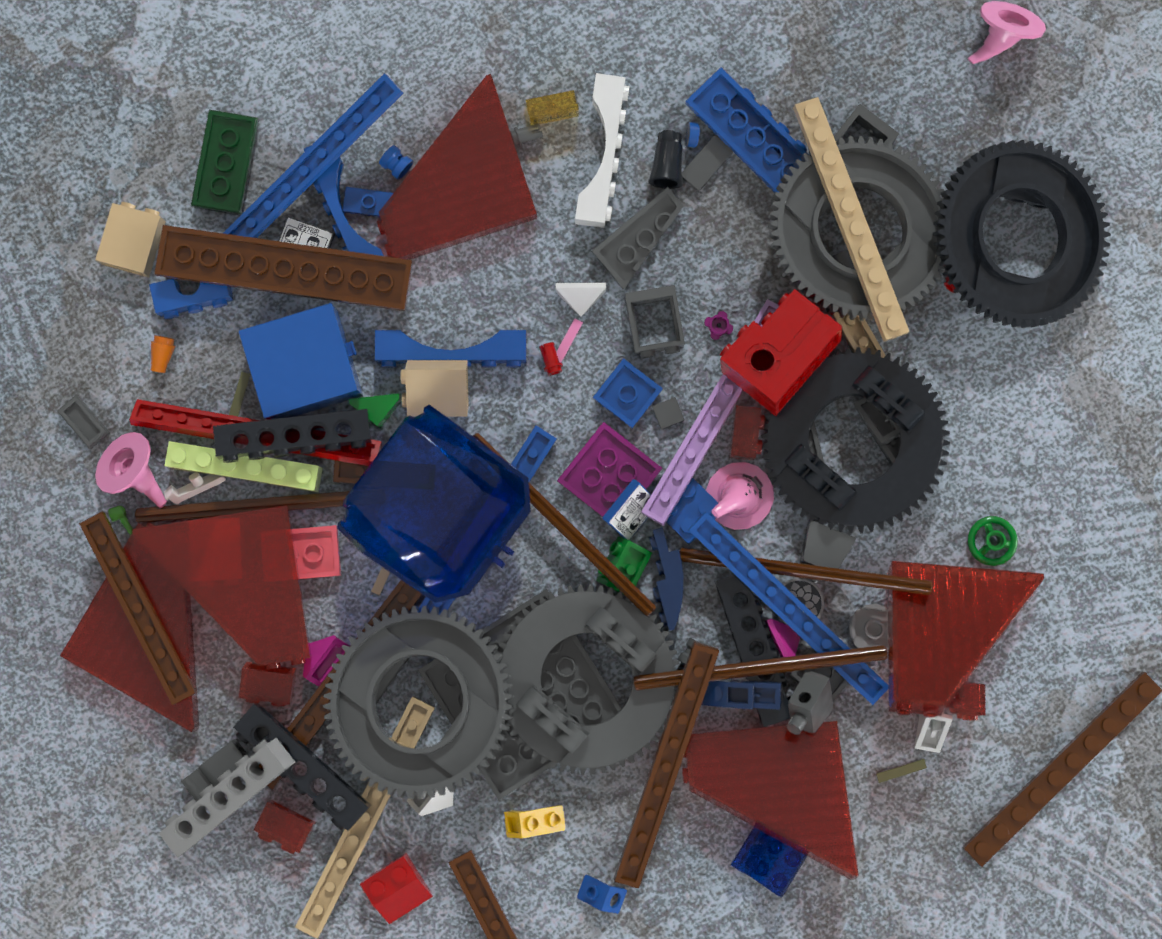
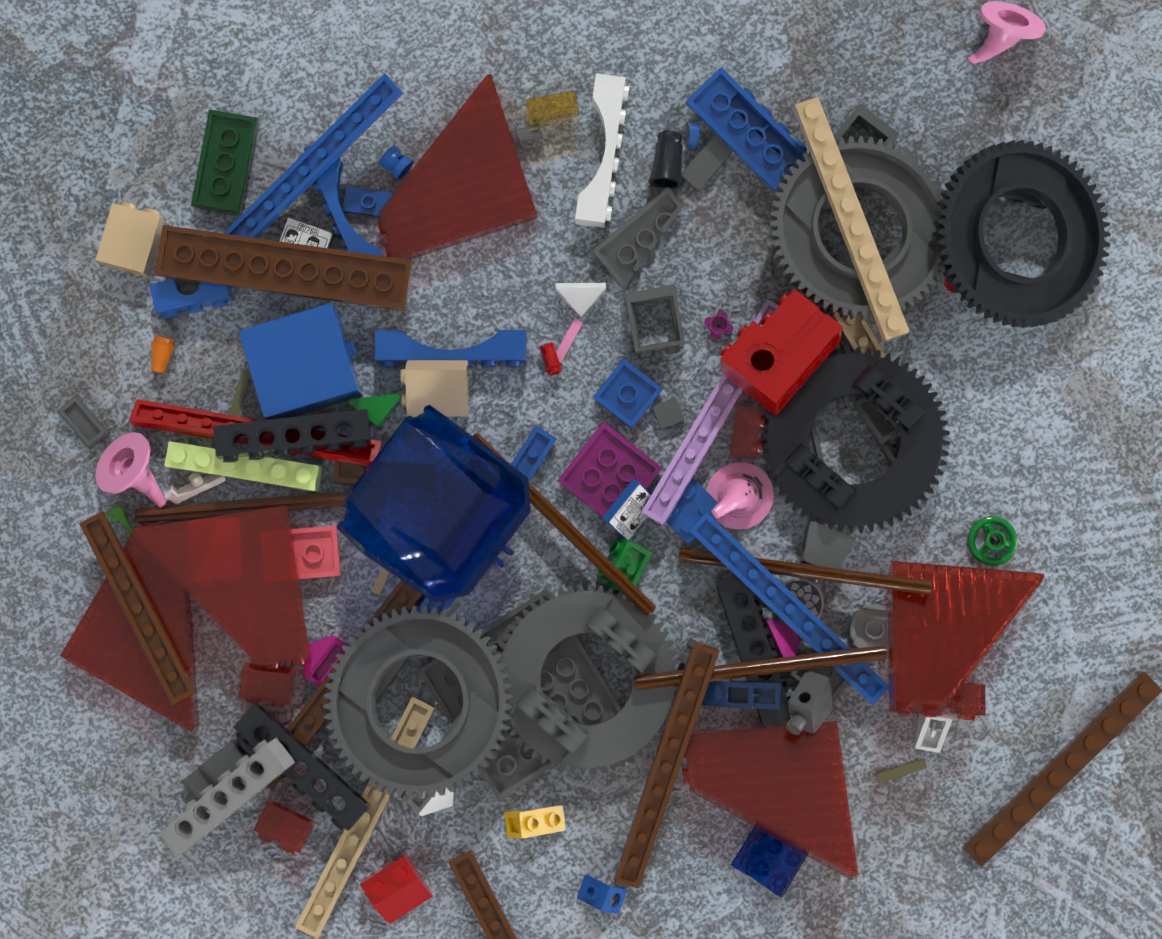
dark blue slope [649,527,683,631] -> none

